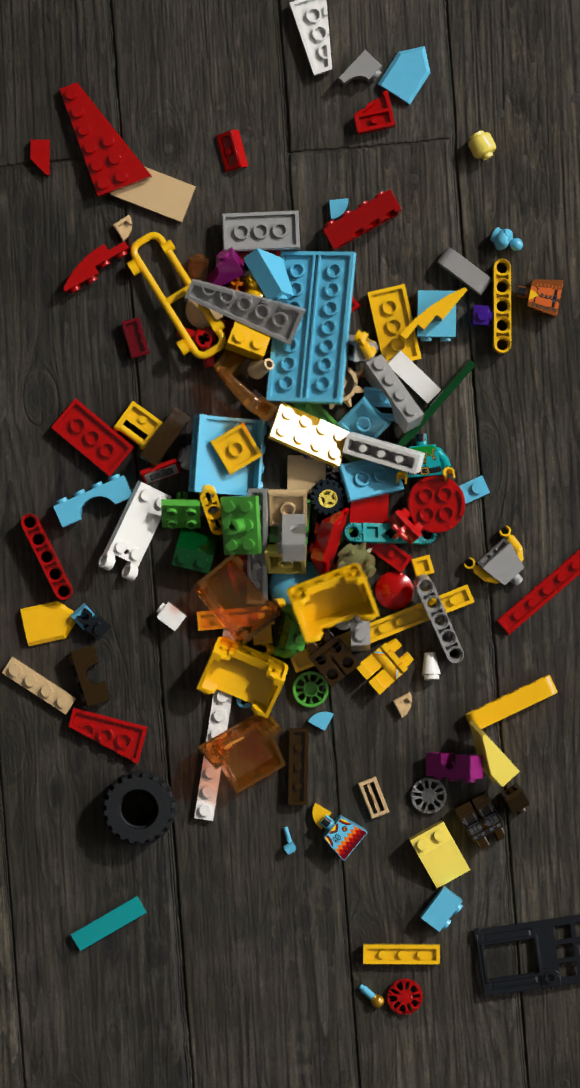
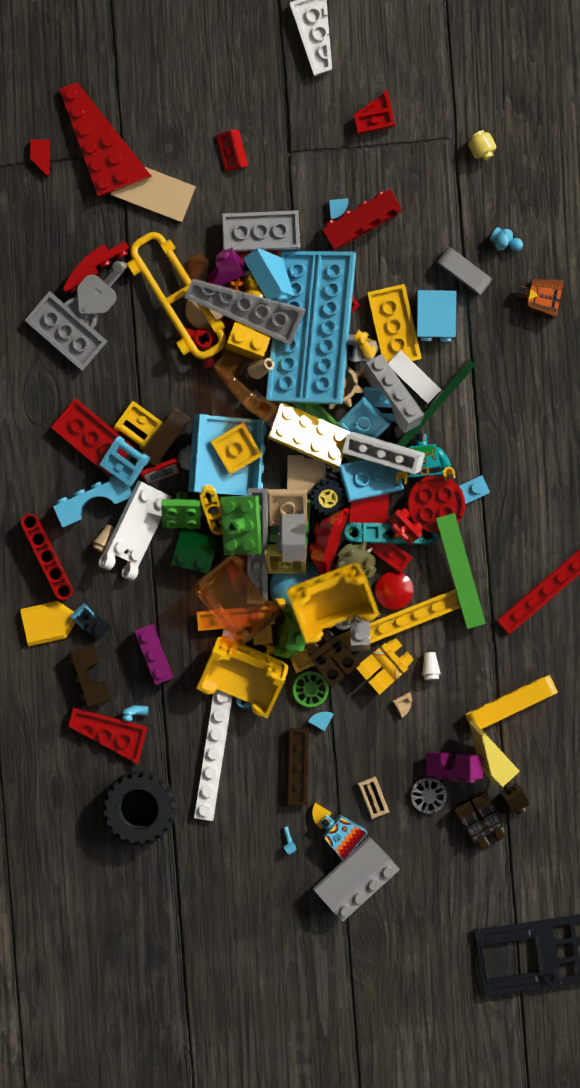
tan plate [2,657,77,714] -> none
teal tile [71,896,147,951] -> none
tan tile [113,215,132,242] -> none
dark red plate [121,317,150,359] -> none
white brick [156,602,187,631] -> none
clear orange windscreen [198,714,286,794] -> none
light grey arch [339,50,382,86] -> none
piece [359,984,384,1008] -> none
yellow plate [363,944,440,964] -> none
medium azure tile [378,46,431,105] -> none
red wheel [387,978,423,1015] -> none
yellow slope [399,287,467,340] -> none
light yellow slope [409,820,470,888] -> none
yellow tile [411,555,435,577] -> none
light grey beam [414,574,464,663] -> none
medium azure brick [420,885,463,932] -> none
light grey torso [464,525,524,586] -> none
dark purple brick [471,305,493,327] -> none
yellow beam [492,259,511,354] -> none
none -> light grey plate [25,261,127,371]
none -> tan cone [93,524,115,553]
none -> medium azure plate [100,436,150,486]
none -> medium azure arm [122,705,148,721]
none -> magenta arch [135,623,174,685]
none -> light grey slope [313,837,400,921]
none -> bright green tile [436,513,486,629]

